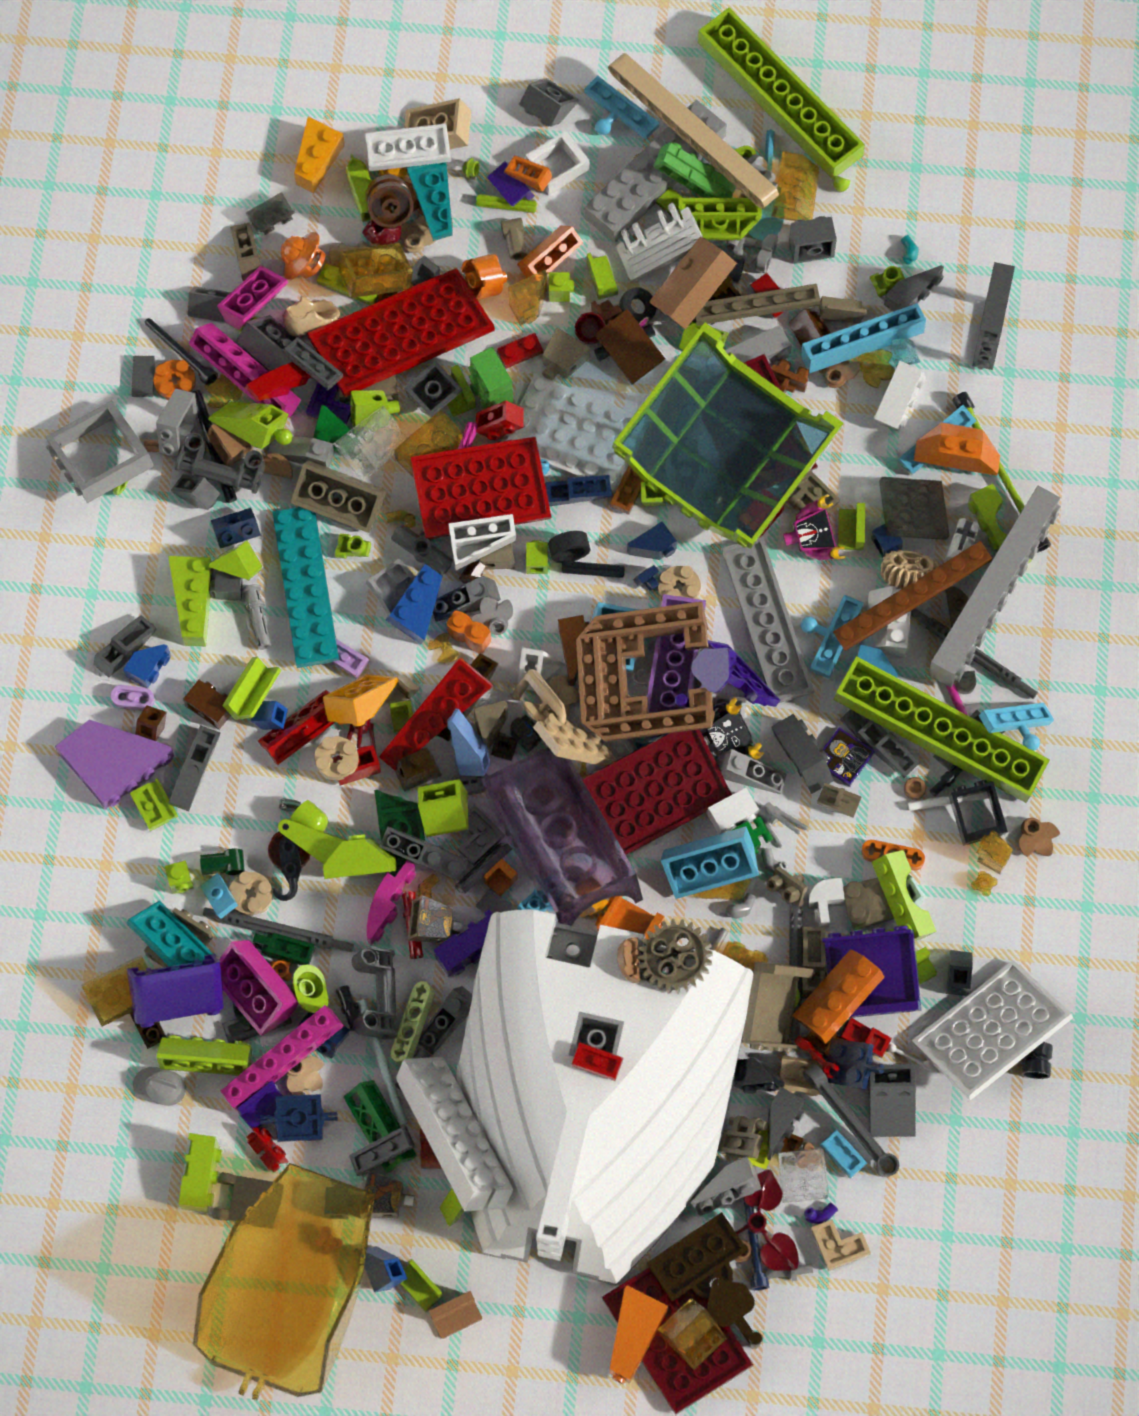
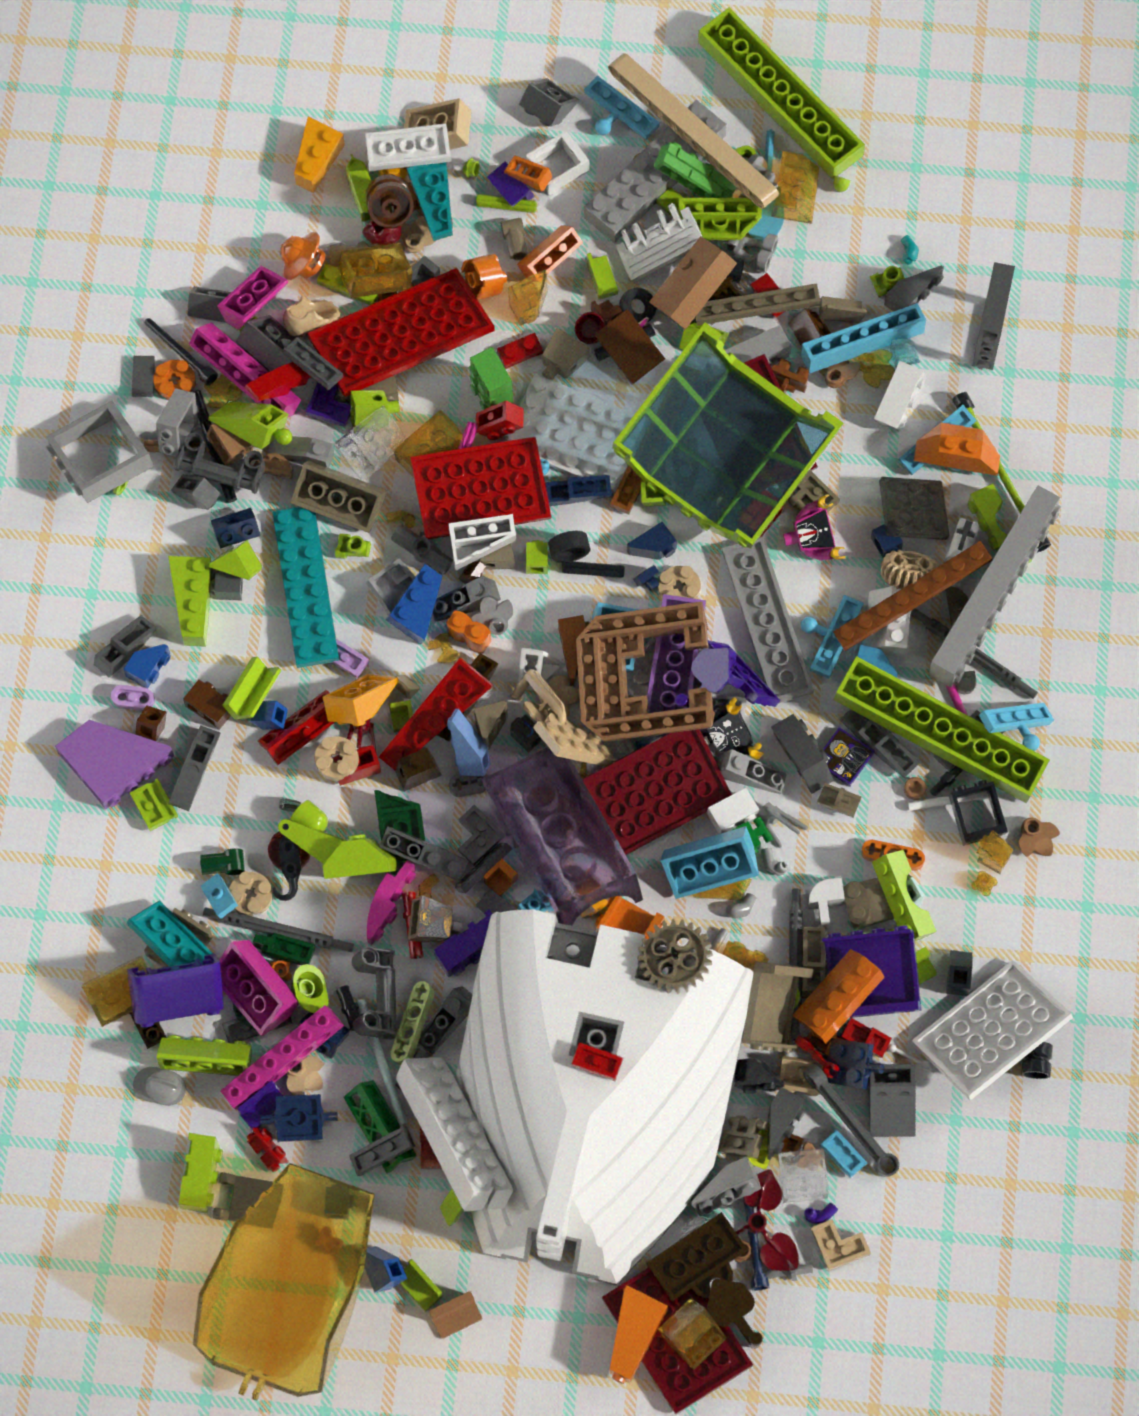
lime brick [164,860,194,894] -> none
dark tan slope [230,222,261,281] -> none
light grey pin [242,584,272,650] -> none
clear smoke bracket [246,192,296,235] -> none
green wing [313,405,358,456] -> none
torso [360,1171,415,1218] -> none
dark grey slope [404,361,463,418] -> none
lime slope [418,779,468,837] -> none
lime panel [447,364,476,417] -> none
dark brown slope [491,732,518,761] -> none
lime brick [549,272,574,302] -> none
medium nougat plate [617,937,640,983] -> none
dark tan hips [766,867,808,907] -> none
dark grey brick [789,216,837,264] -> none
lime panel [838,503,865,551] -> none

